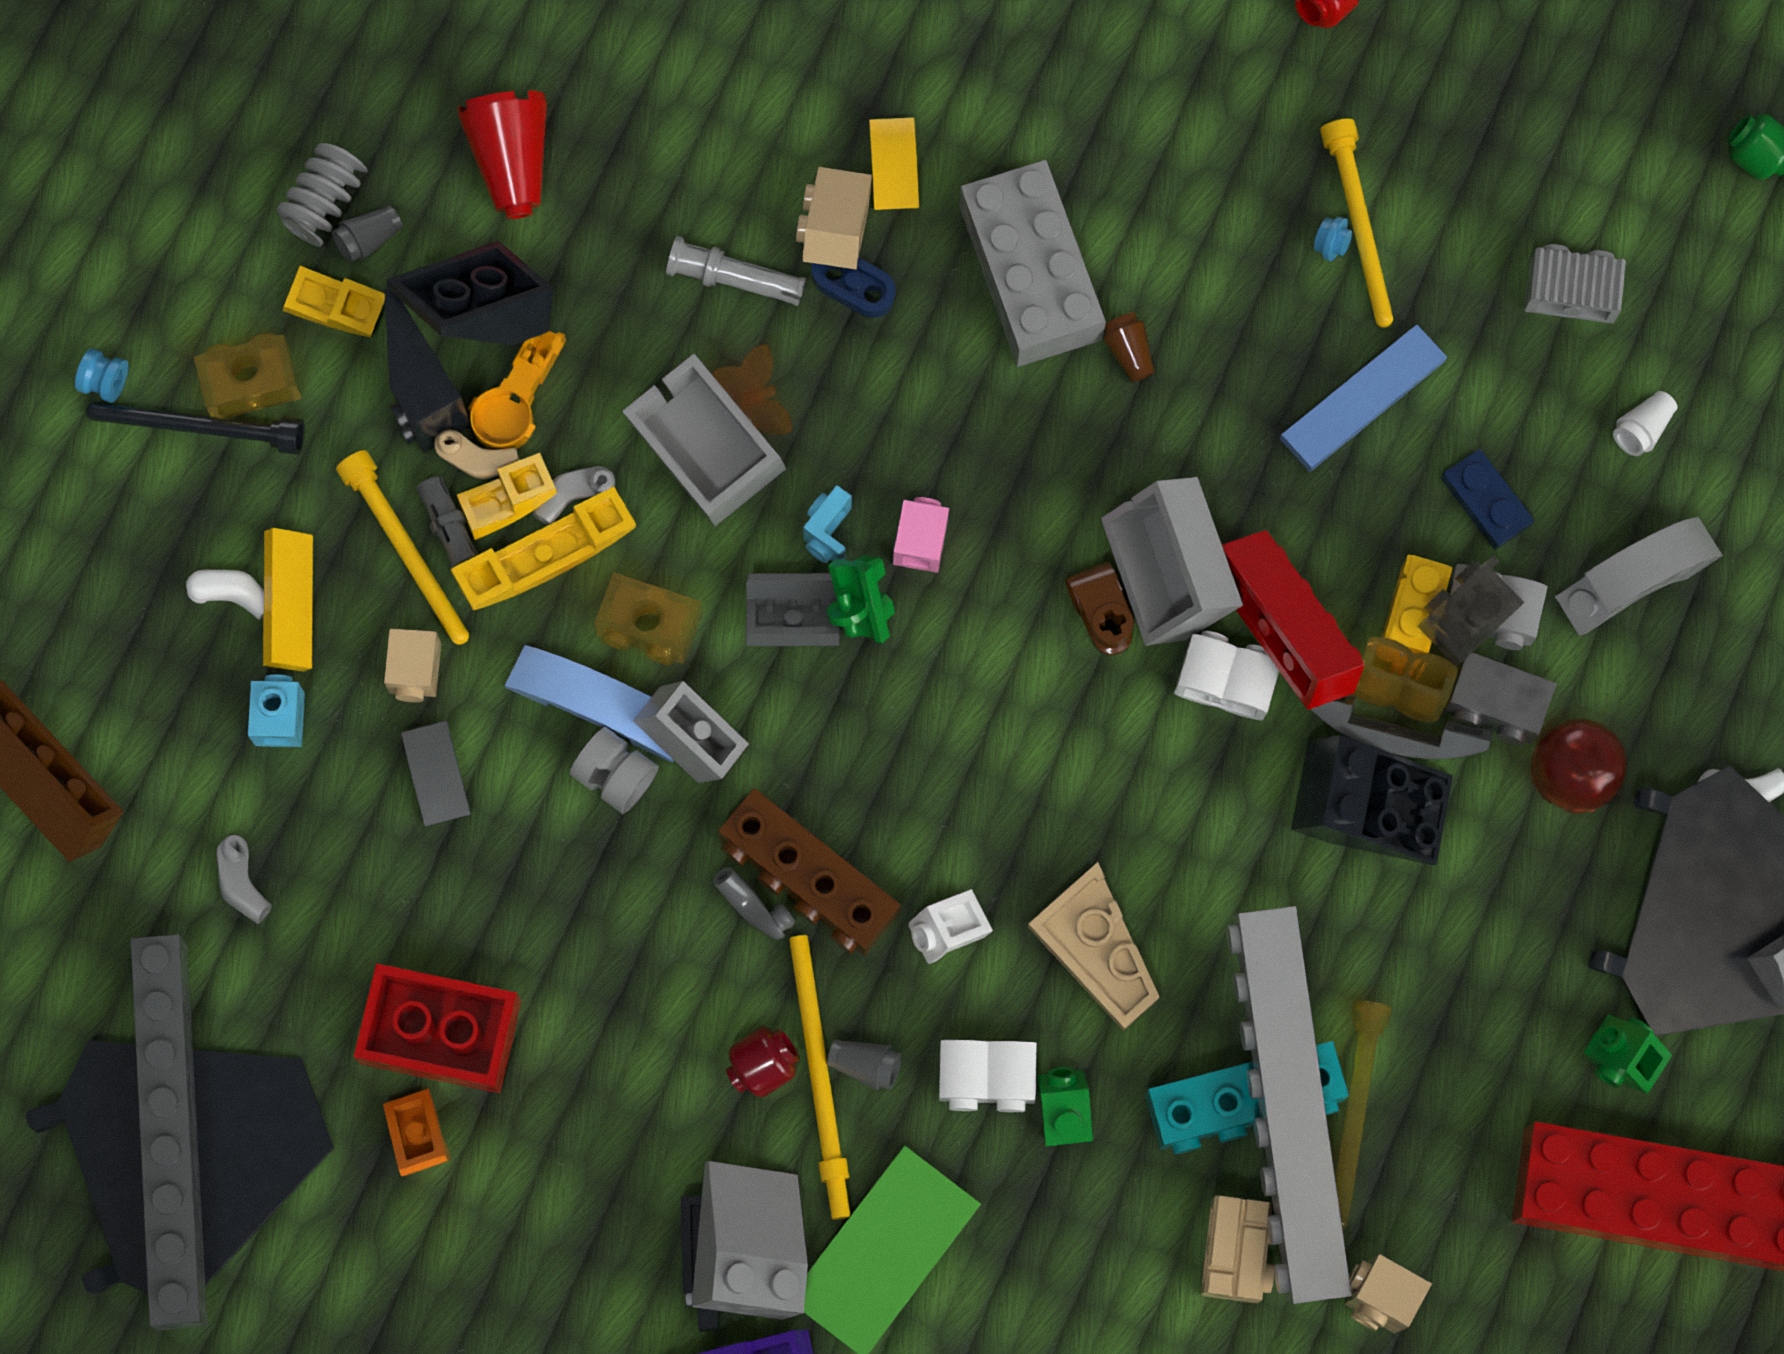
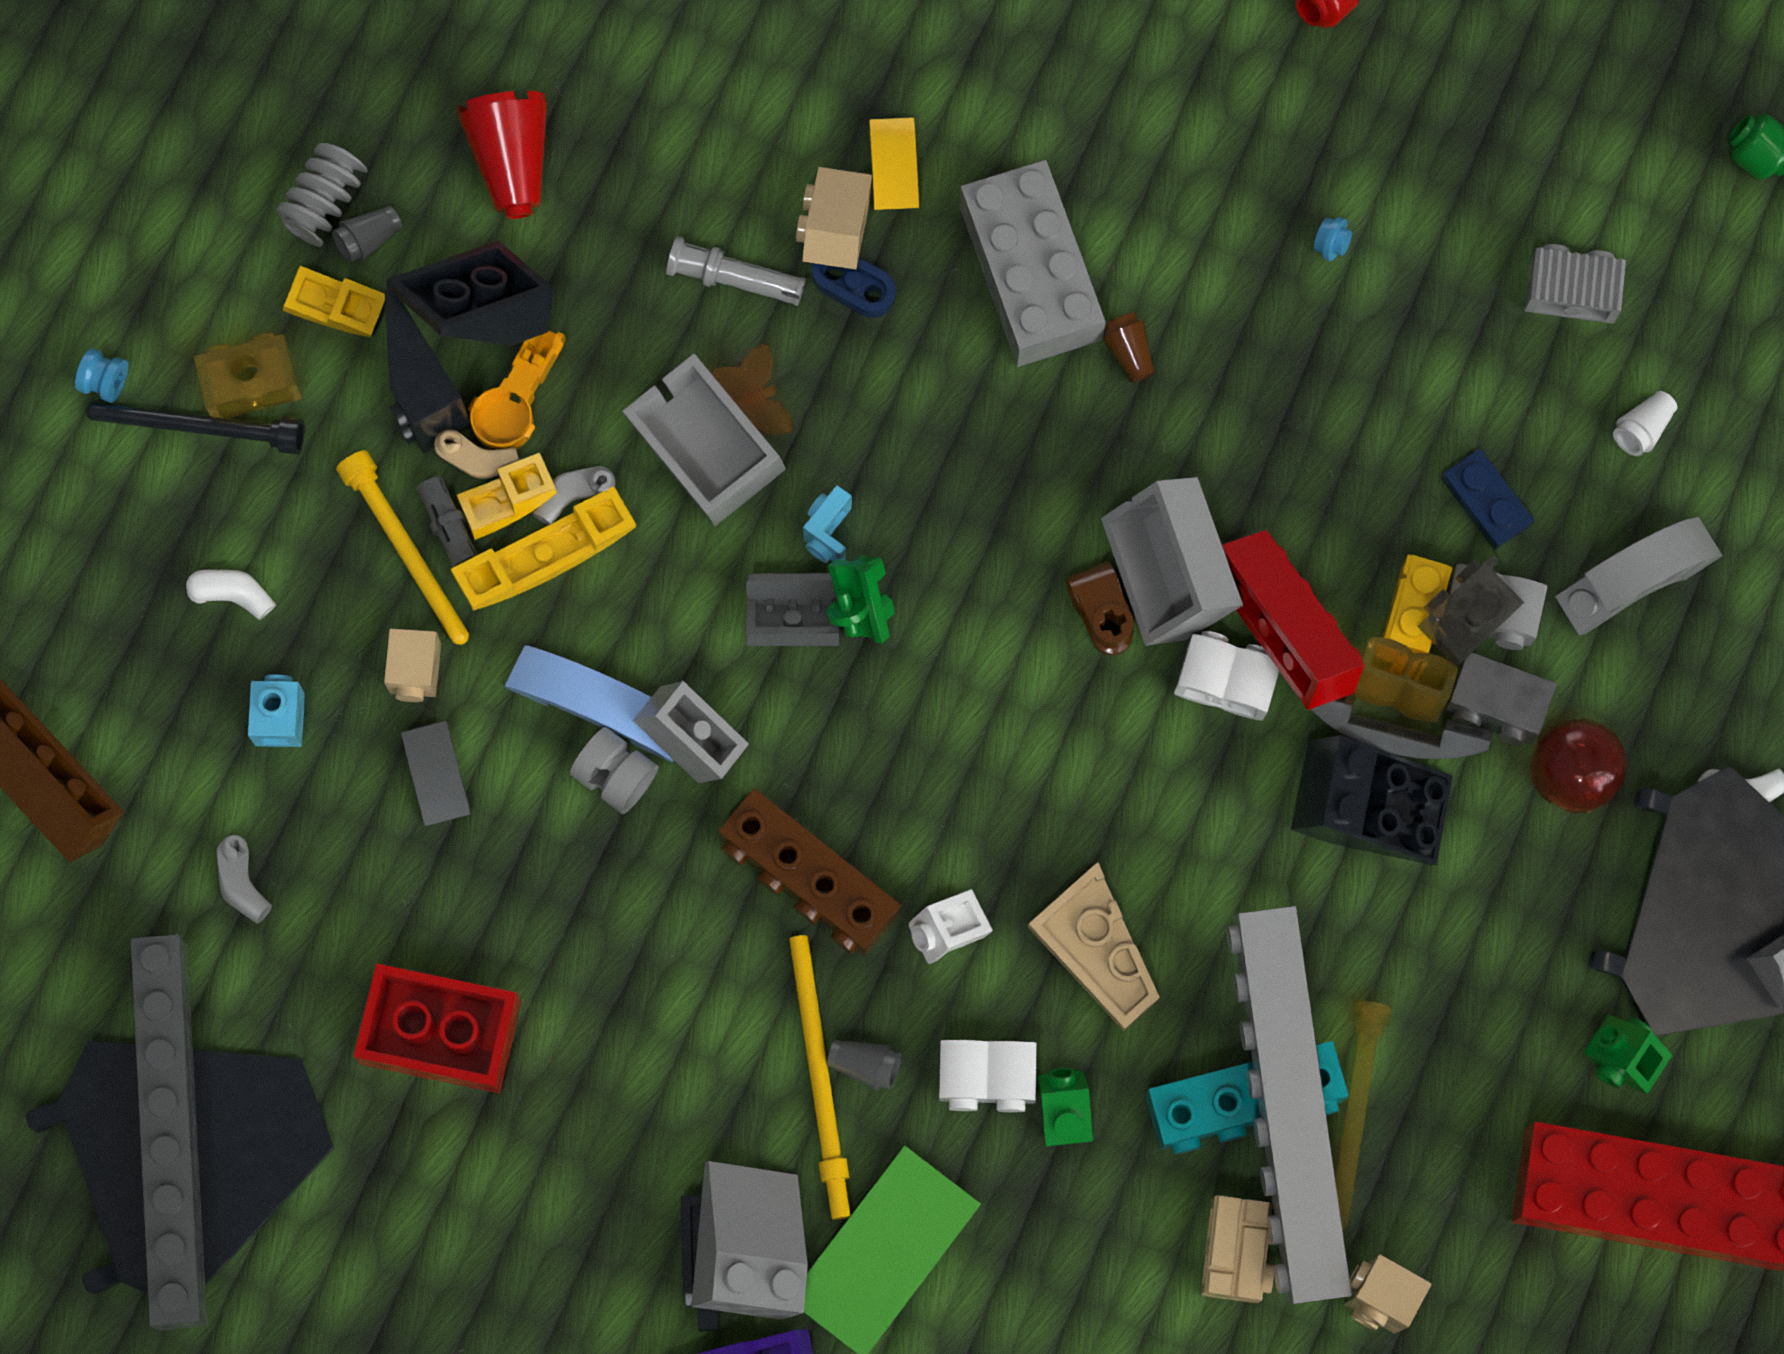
yellow tile [263,528,313,672] -> none
orange slope [383,1088,452,1177] -> none
clear yellow brick [594,572,703,665] -> none
dark grey arm [713,867,795,940] -> none
dark red head [726,1026,800,1098] -> none
bright pink brick [893,497,949,573] -> none
medium blue tile [1280,325,1447,472] -> none
yellow piece [1320,119,1393,328] -> none

